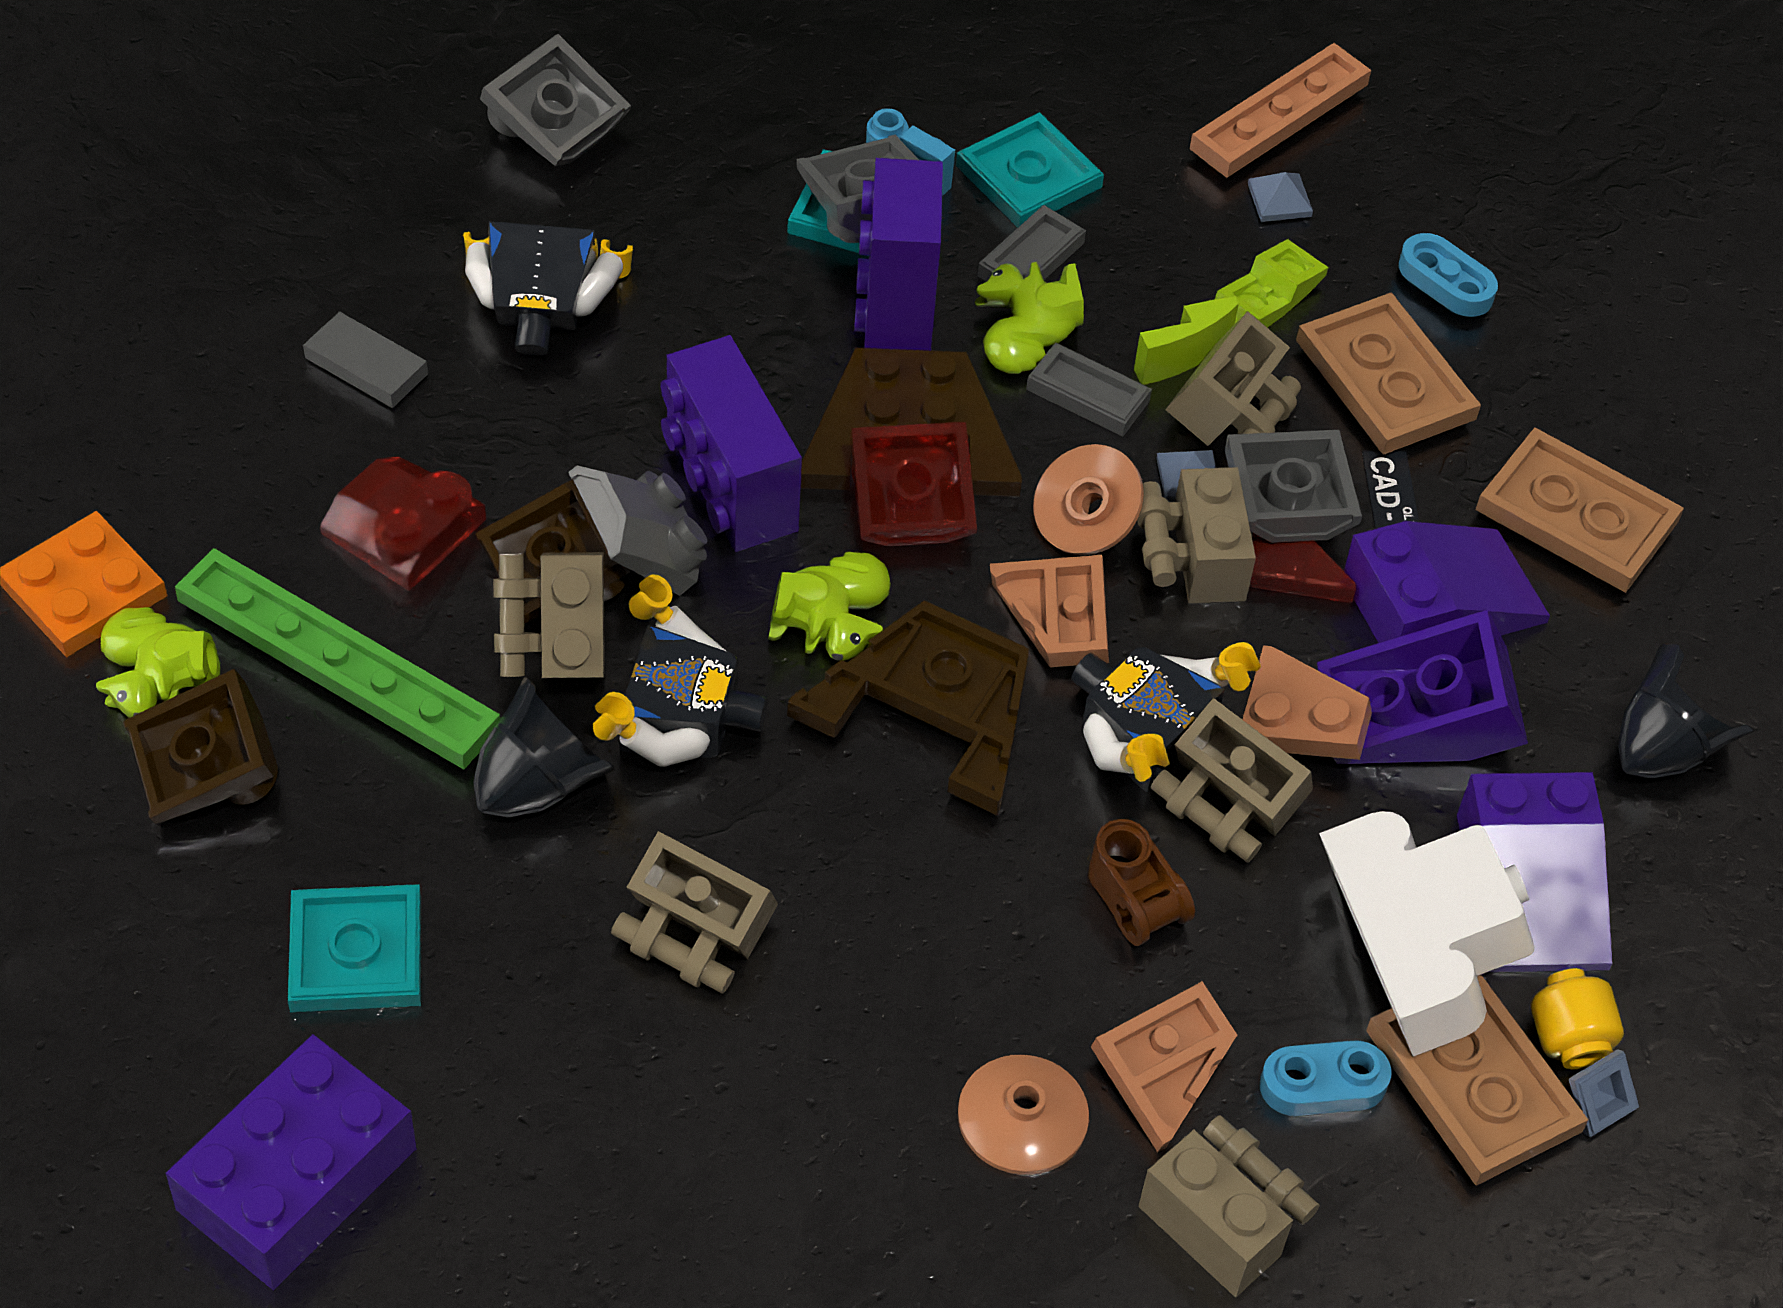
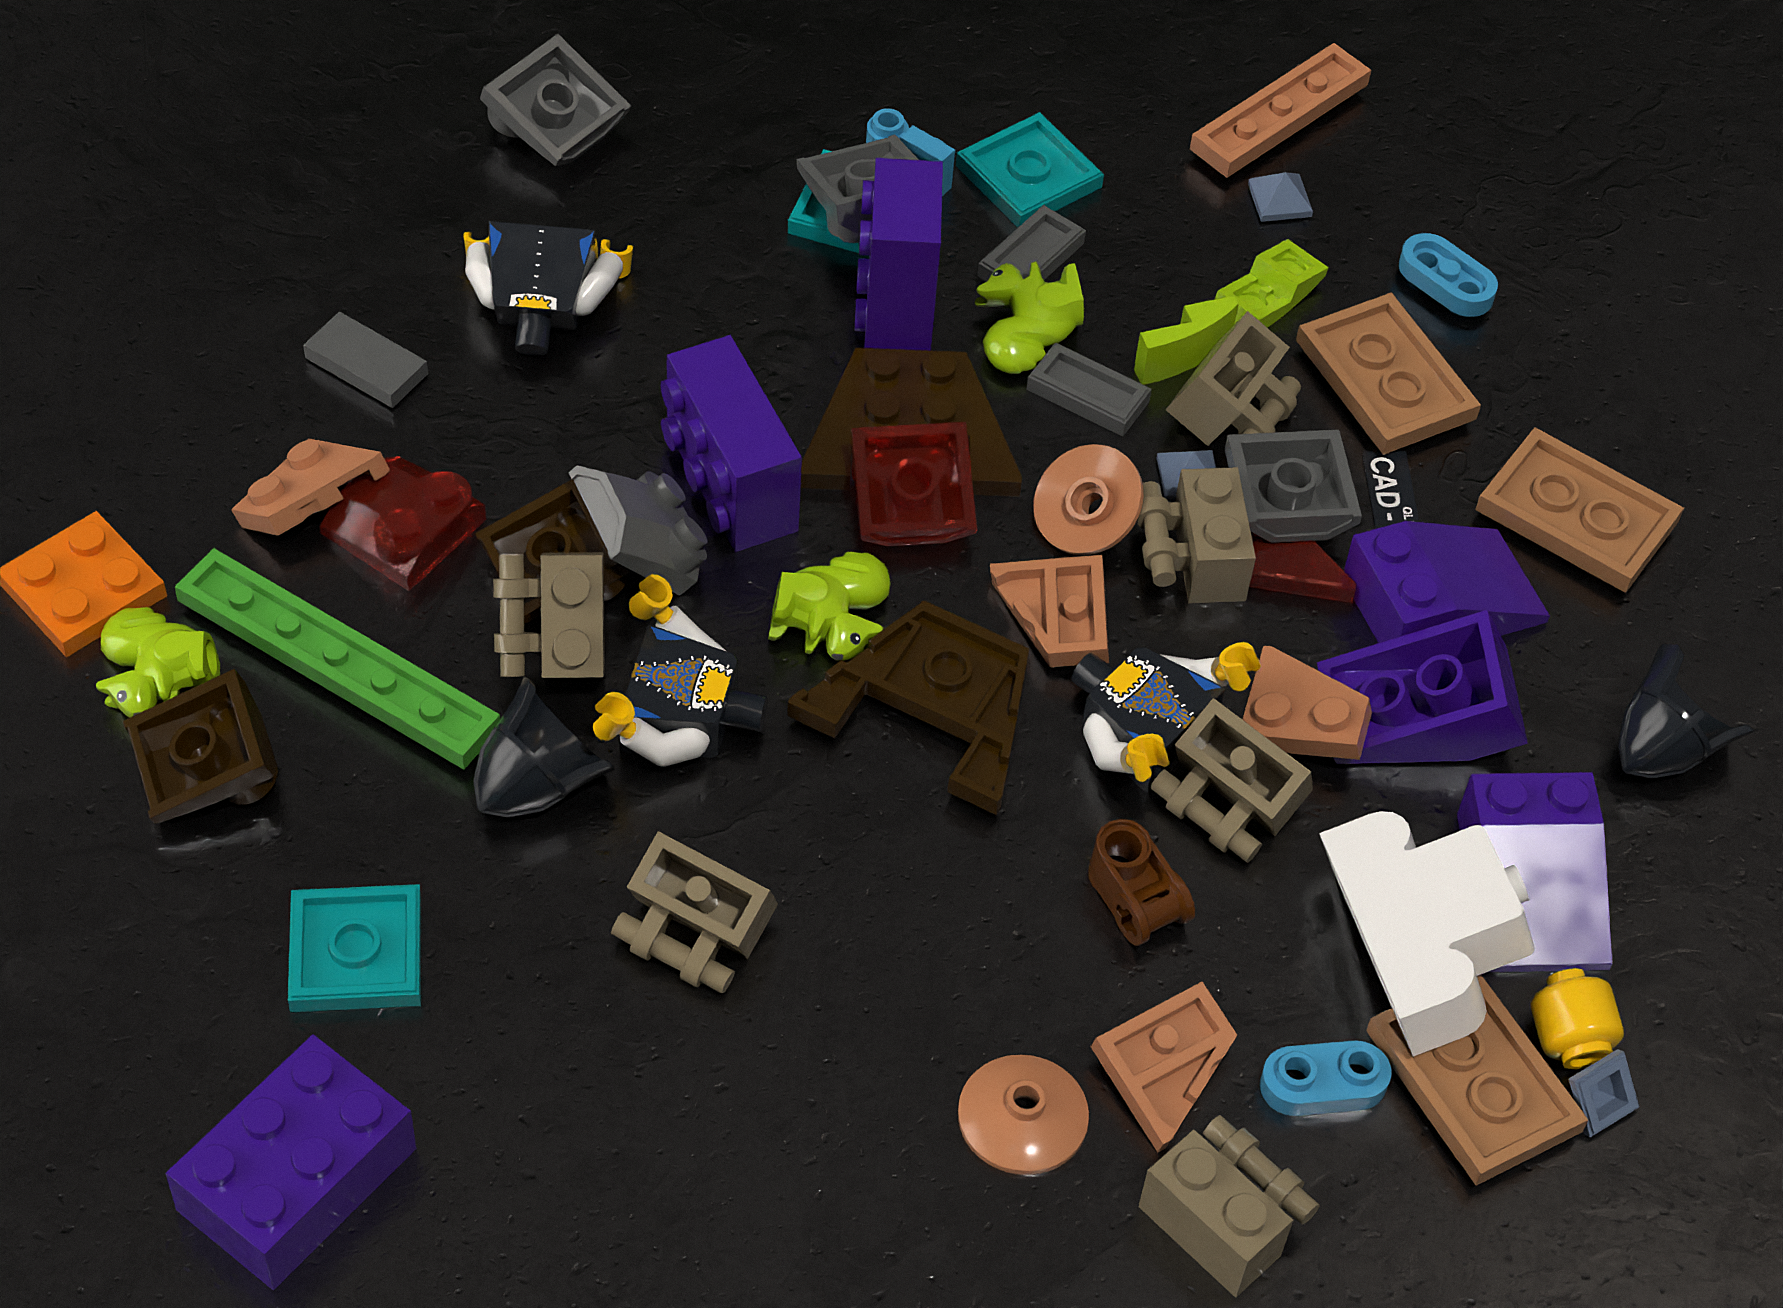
none -> nougat wing [231,439,390,535]

